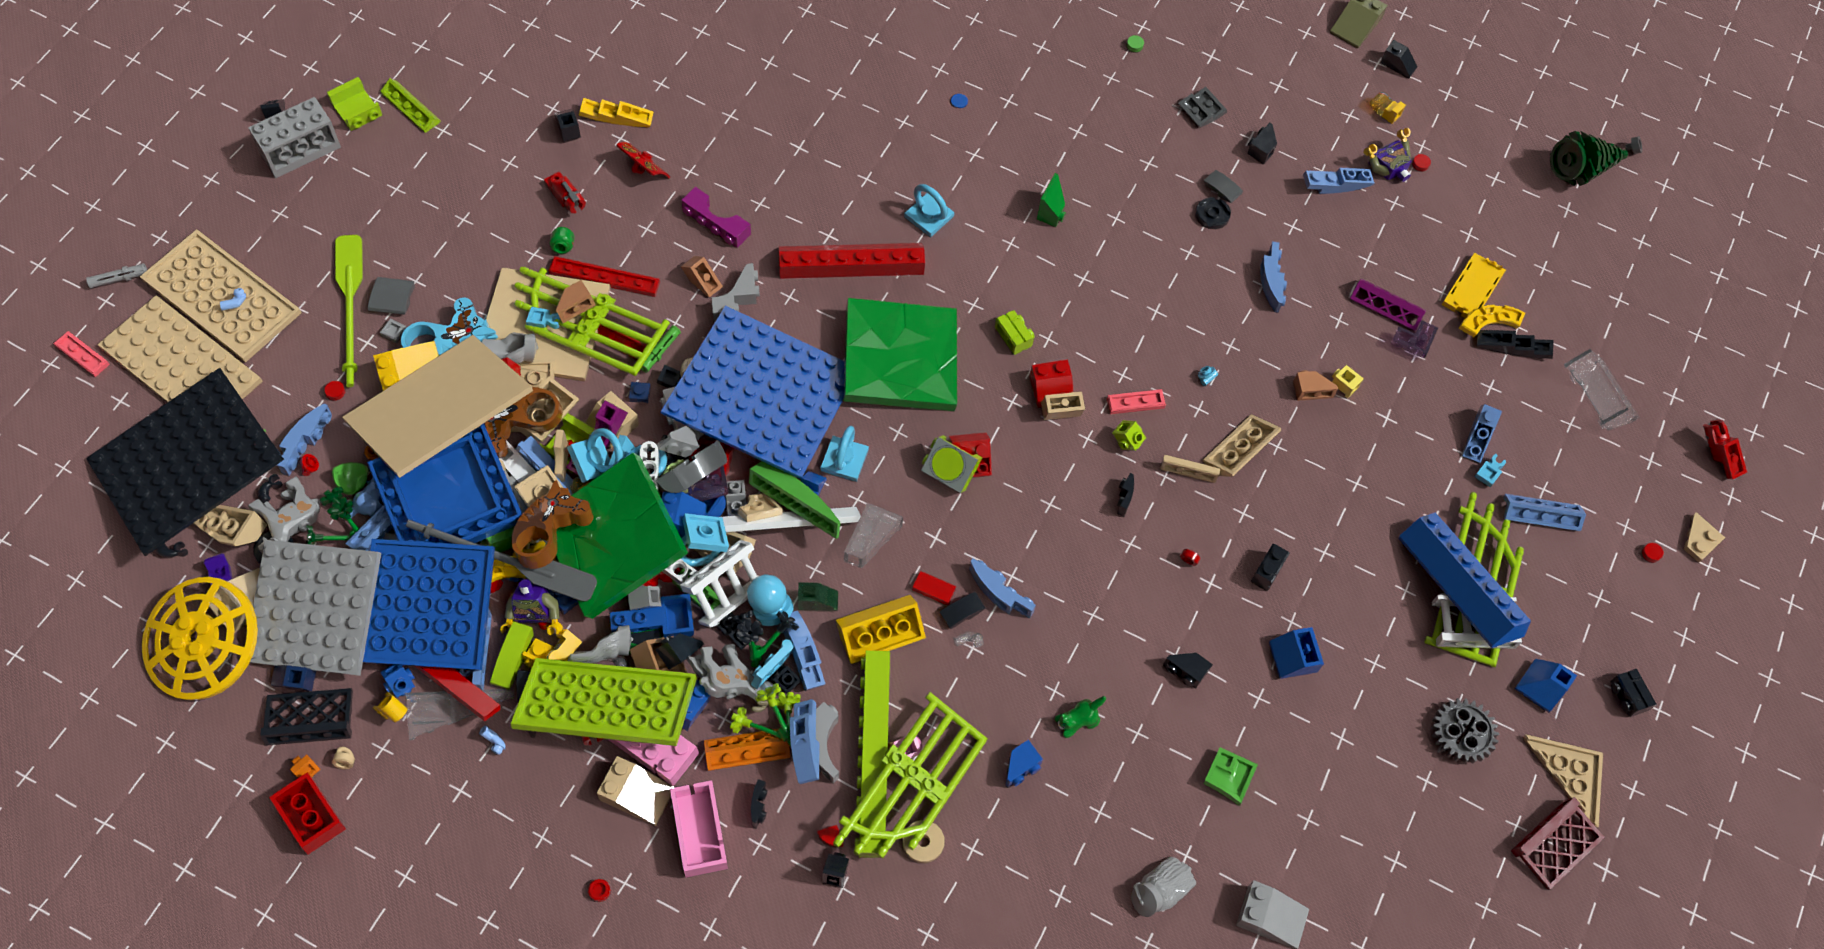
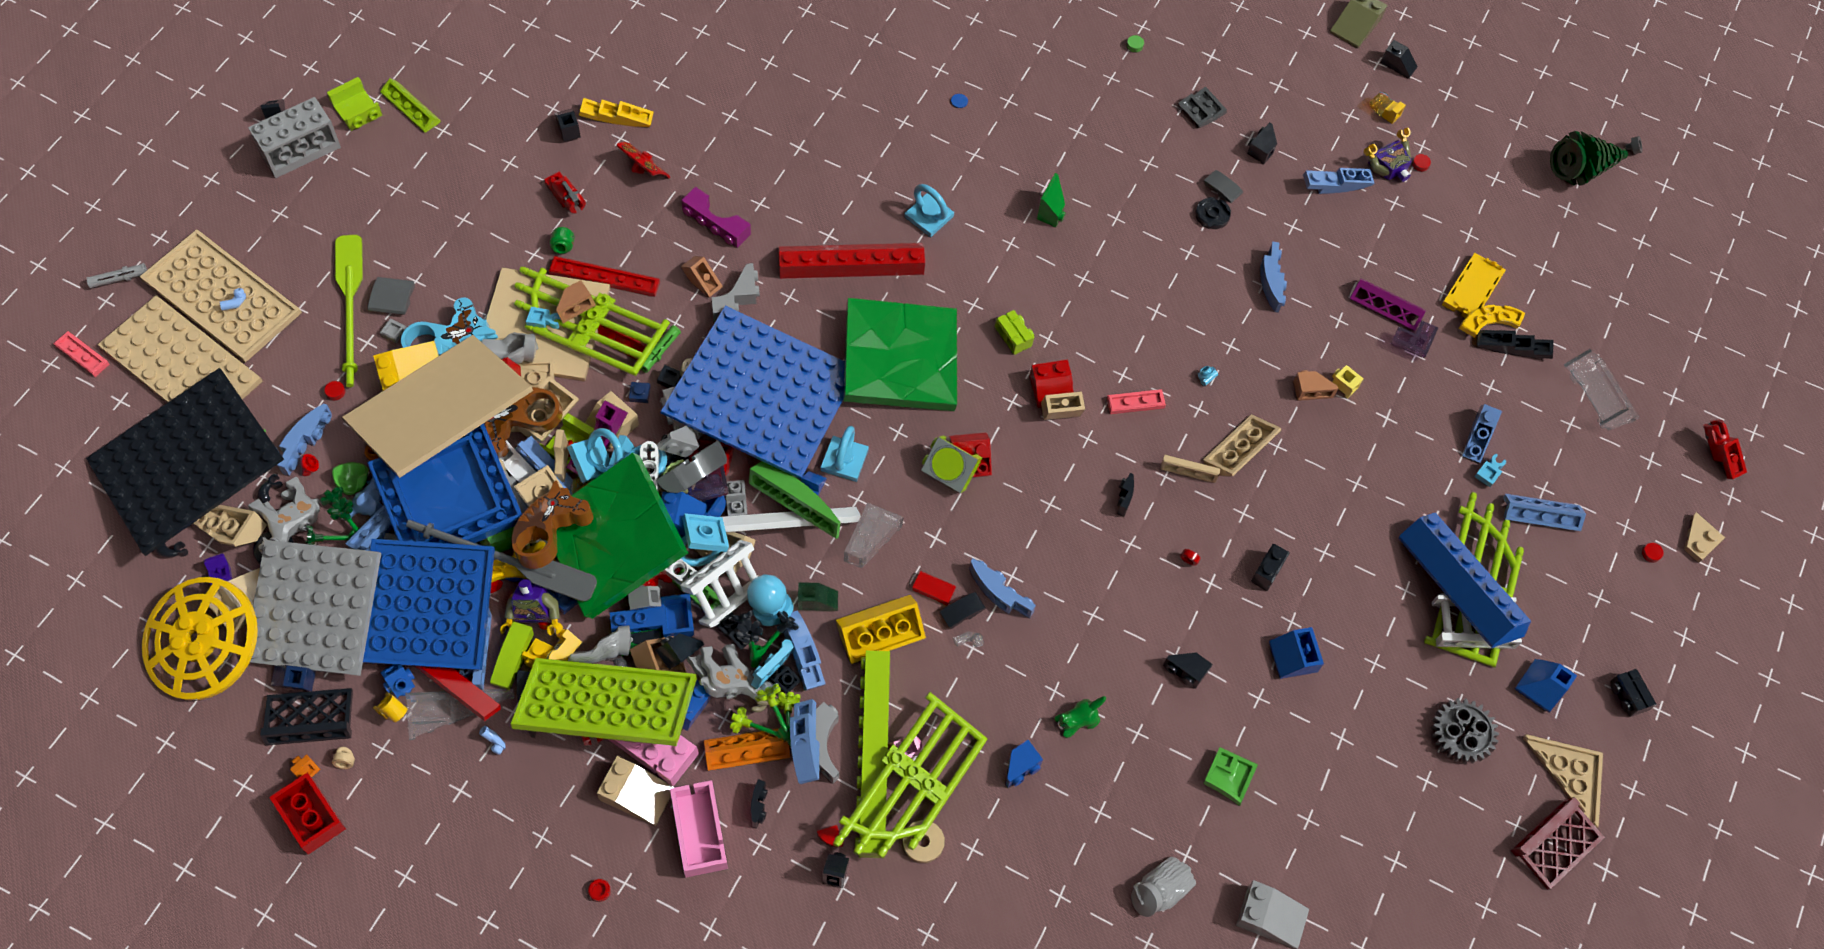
tan tile [738,493,782,522] -> none
lime brick [1112,420,1146,451] -> none

